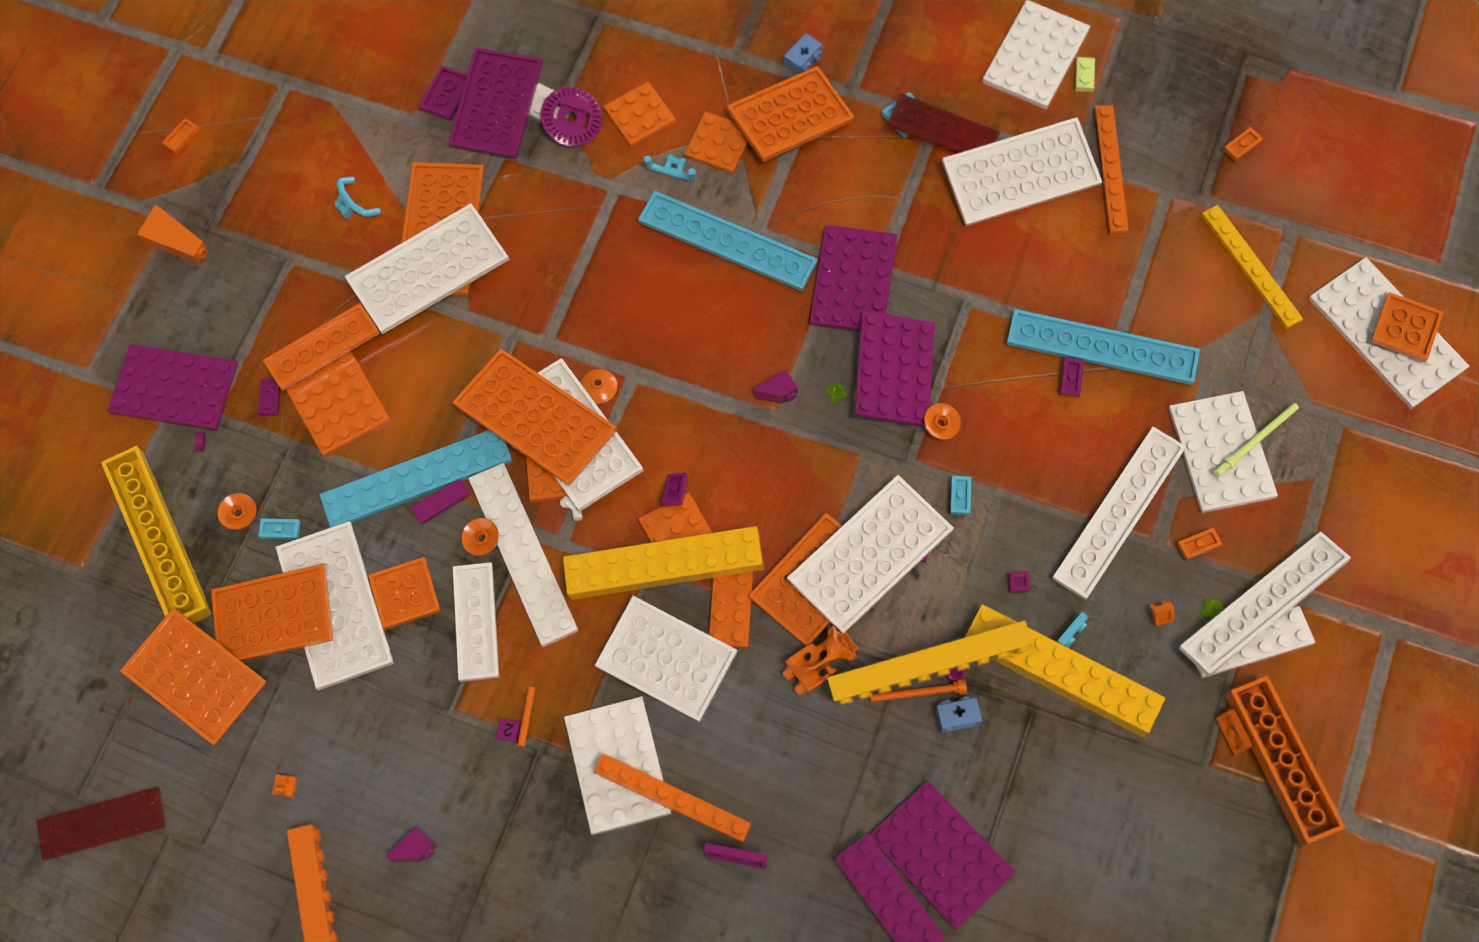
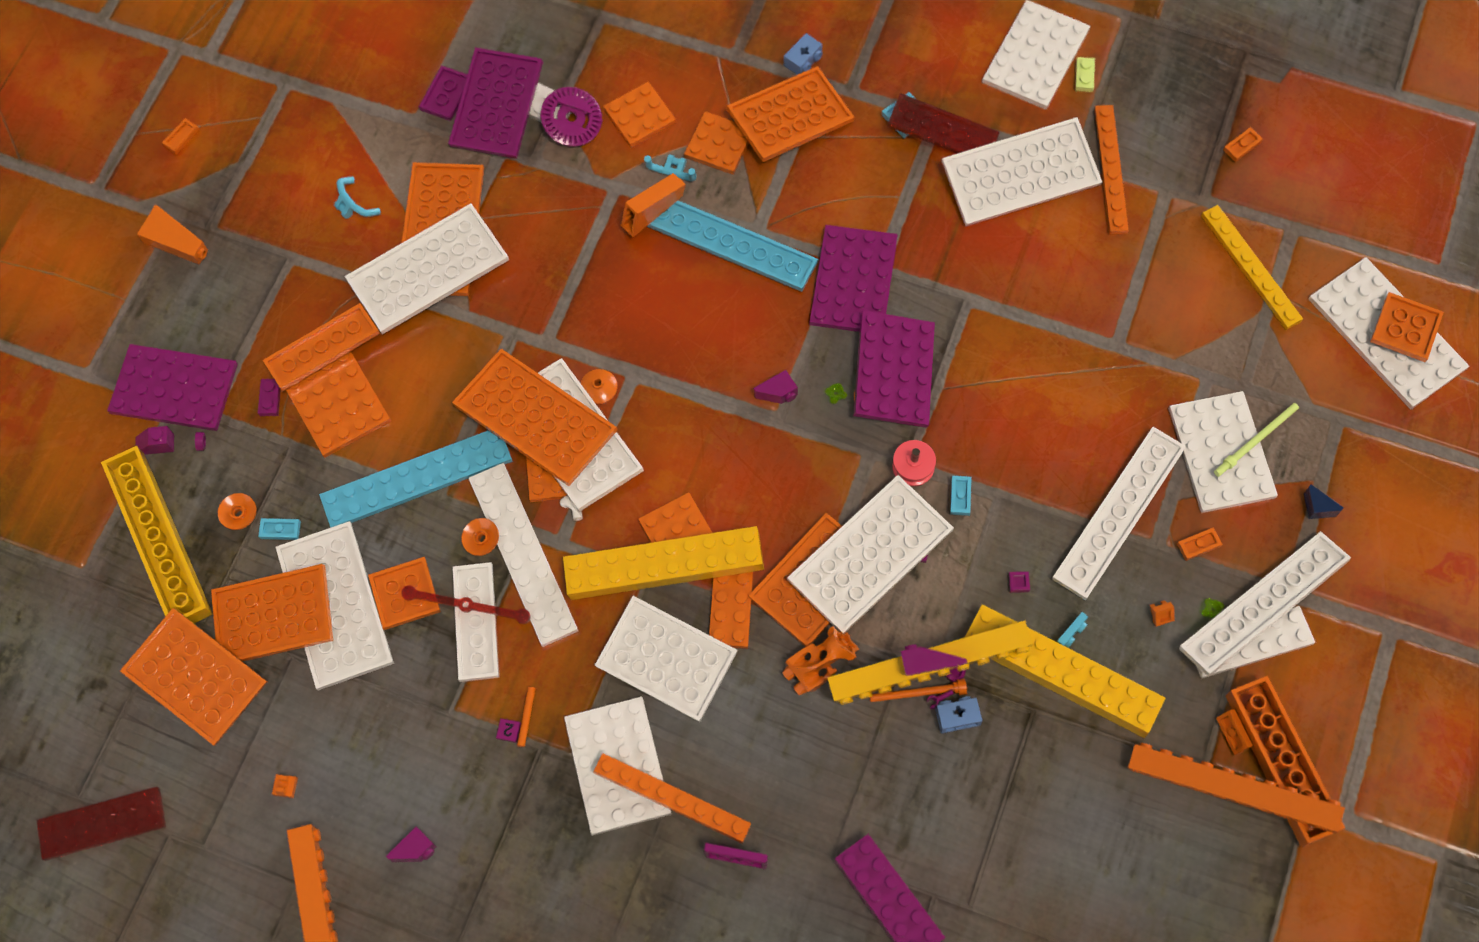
magenta tile [411,478,471,525] -> none
magenta plate [662,473,688,507] -> none
magenta plate [870,781,1016,931] -> none
orange dish [924,403,961,440] -> none
medium azure plate [1007,309,1200,385] -> none
magenta plate [1060,358,1084,397] -> none
none -> magenta slope [135,426,174,455]
none -> clear red piece [401,585,531,624]
none -> orange slope [621,173,686,237]
none -> coral wheel [892,440,936,486]
none -> magenta slope [901,644,967,676]
none -> magenta hand [926,689,954,709]
none -> orange brick [1128,743,1345,834]
none -> dark blue slope [1304,484,1344,519]

